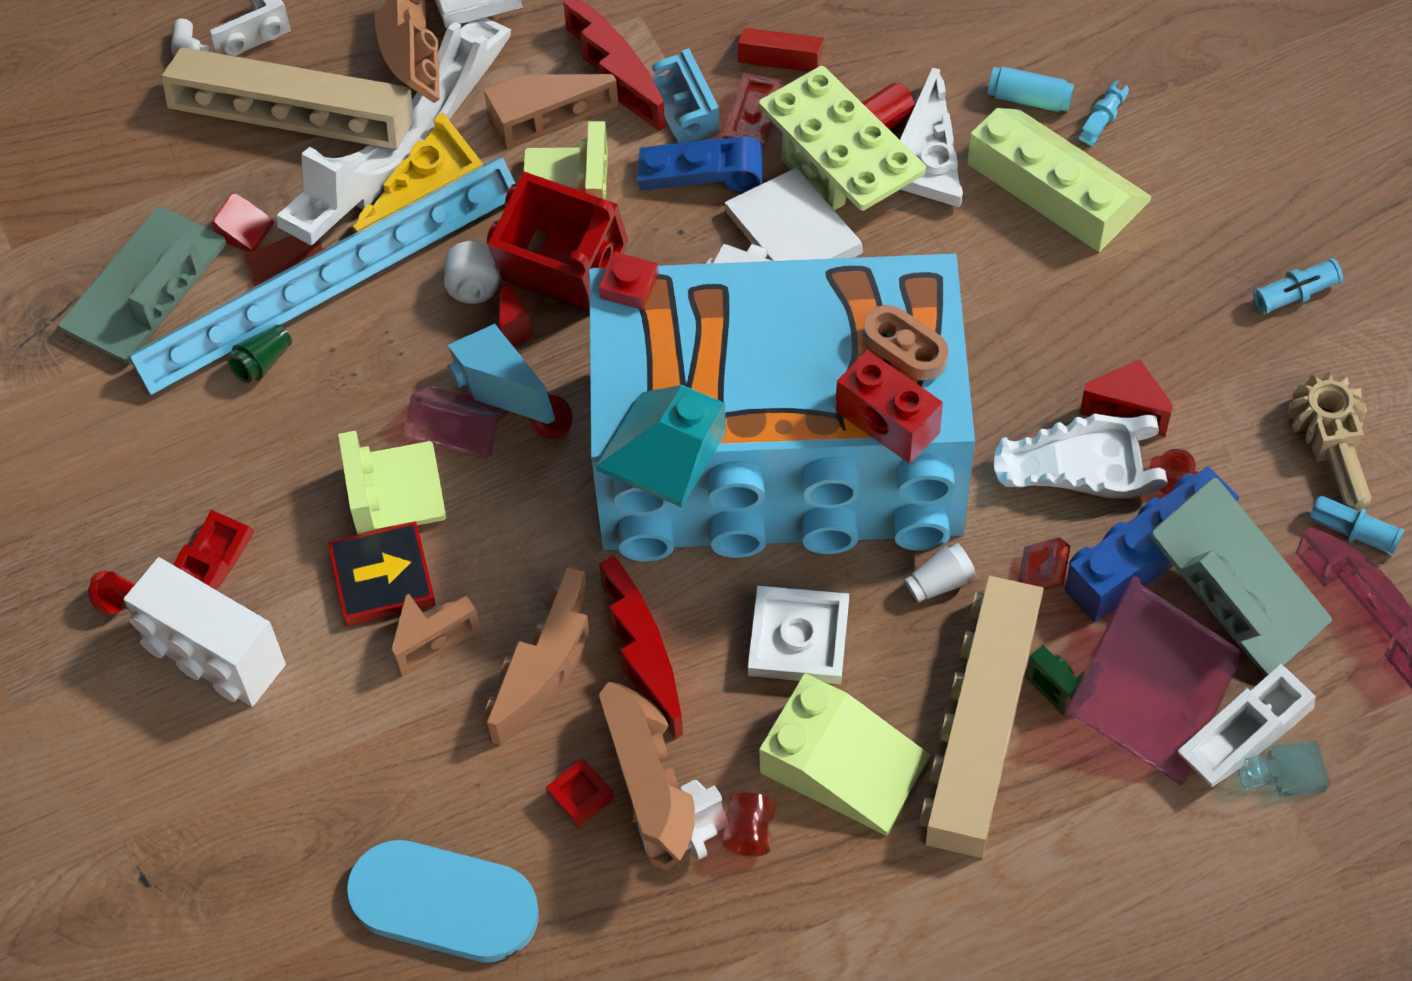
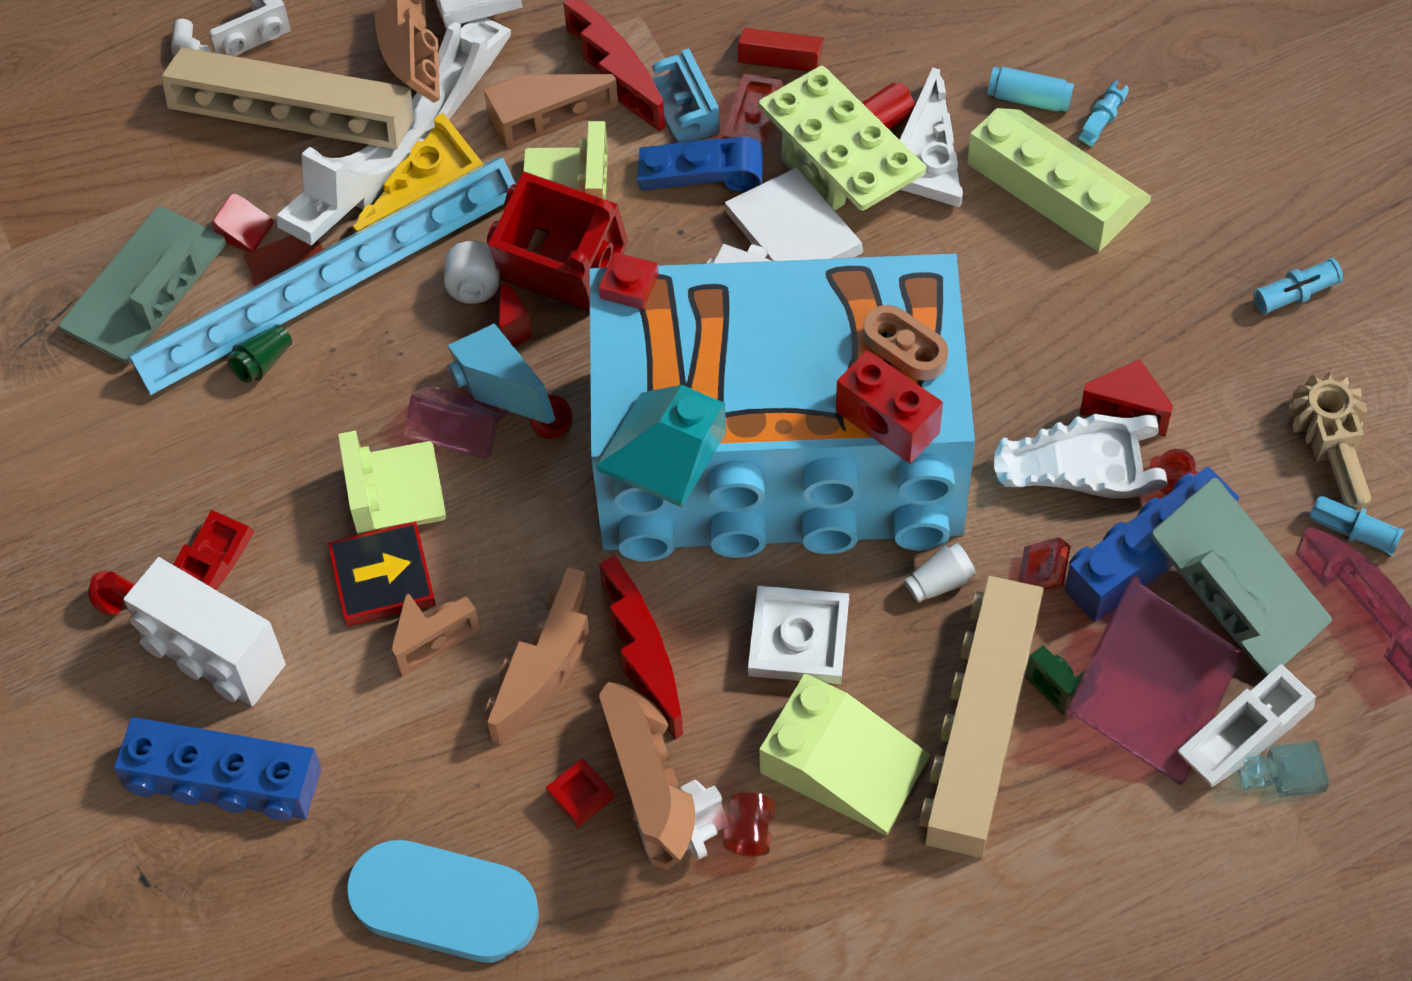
none -> blue brick [114,717,321,821]

